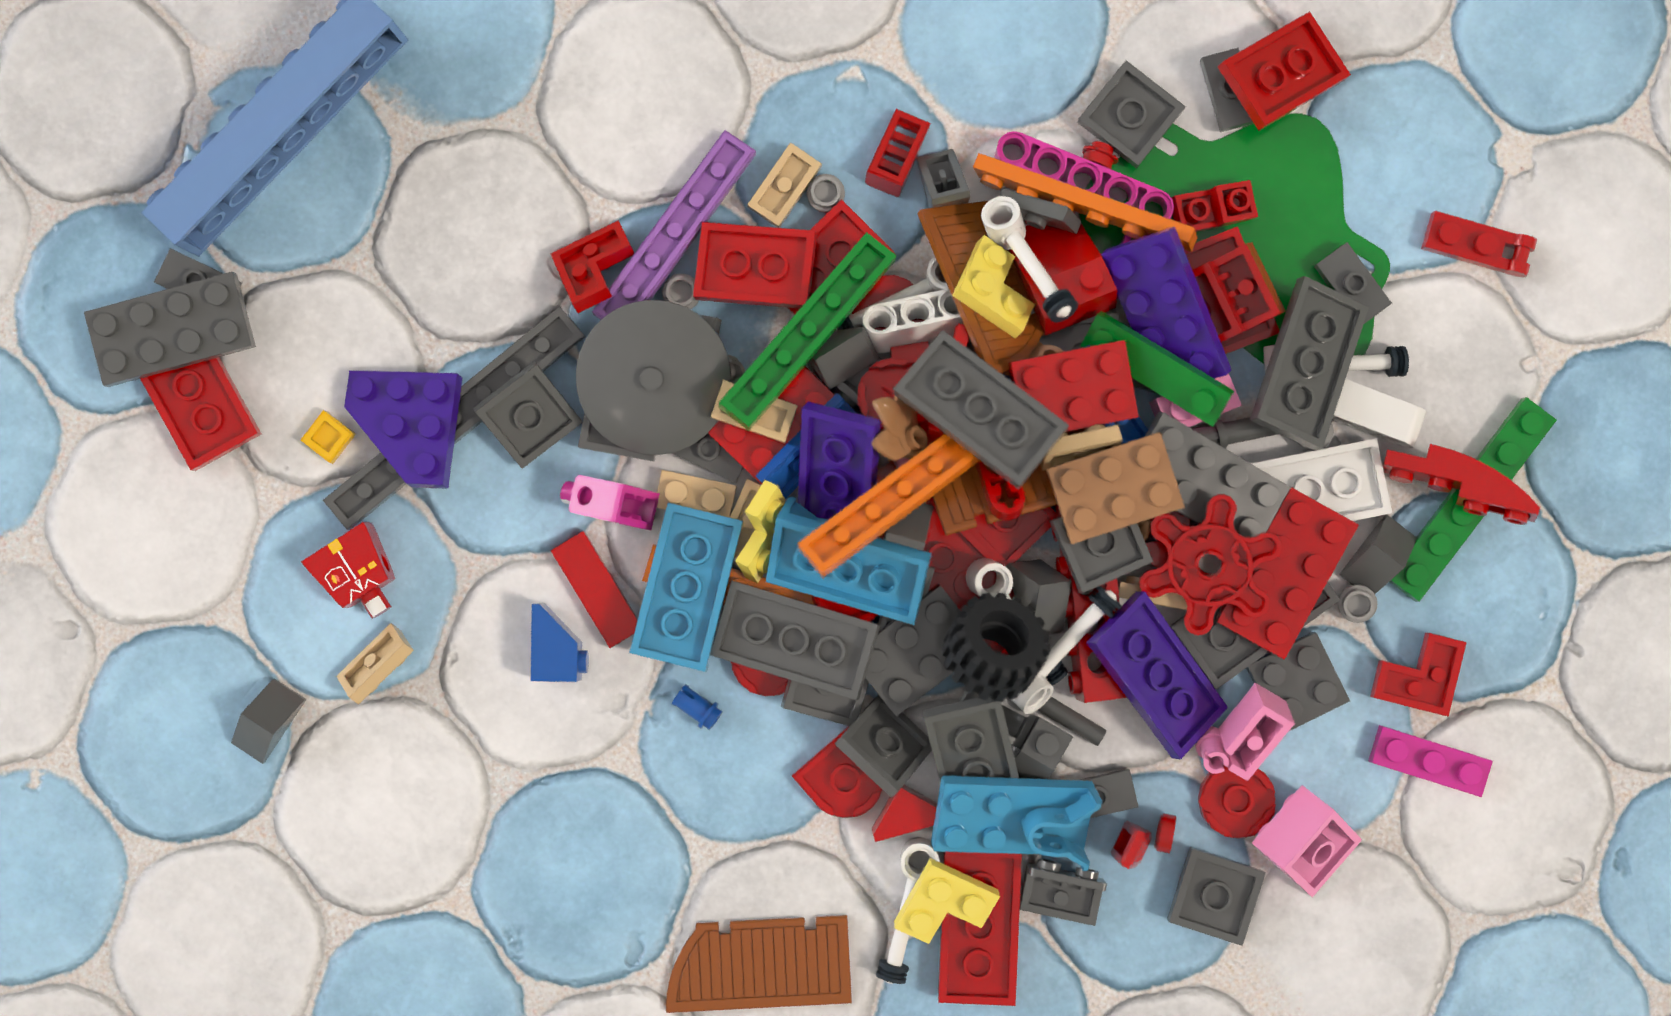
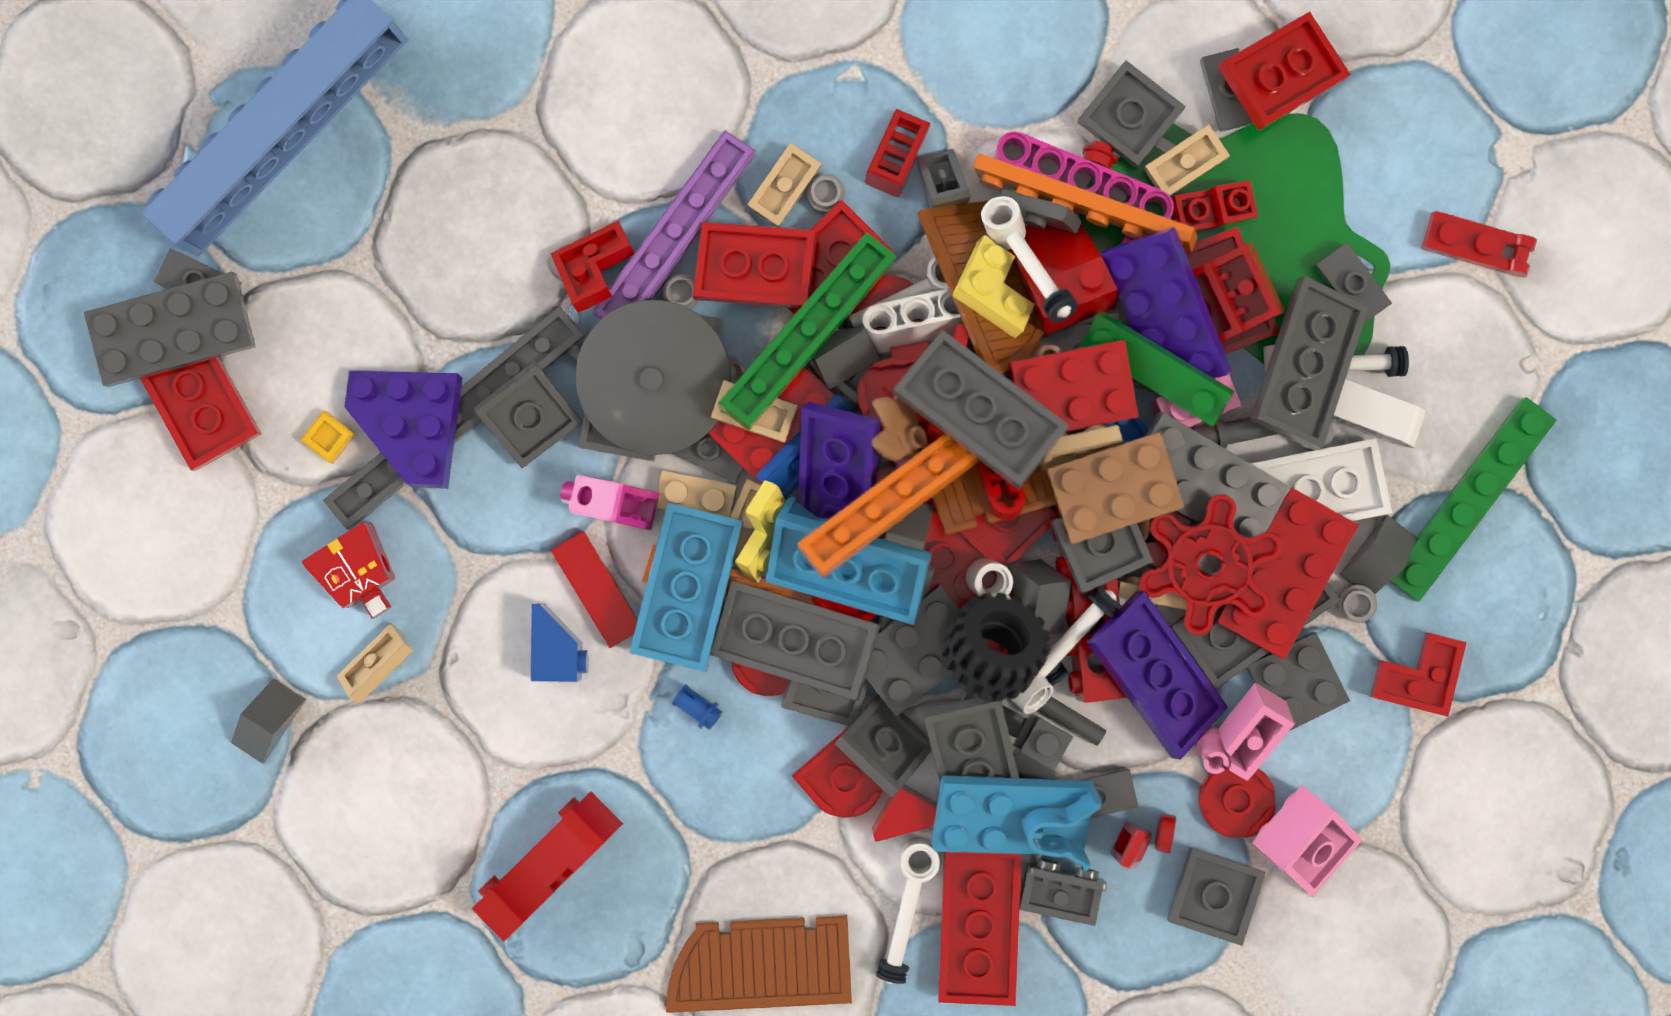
light yellow plate [894,858,1000,944] -> none
dark pink plate [1368,725,1493,797] -> none
red slope [1383,444,1540,525] -> none
none -> red brick [471,791,623,942]
none -> tan plate [1143,124,1230,196]

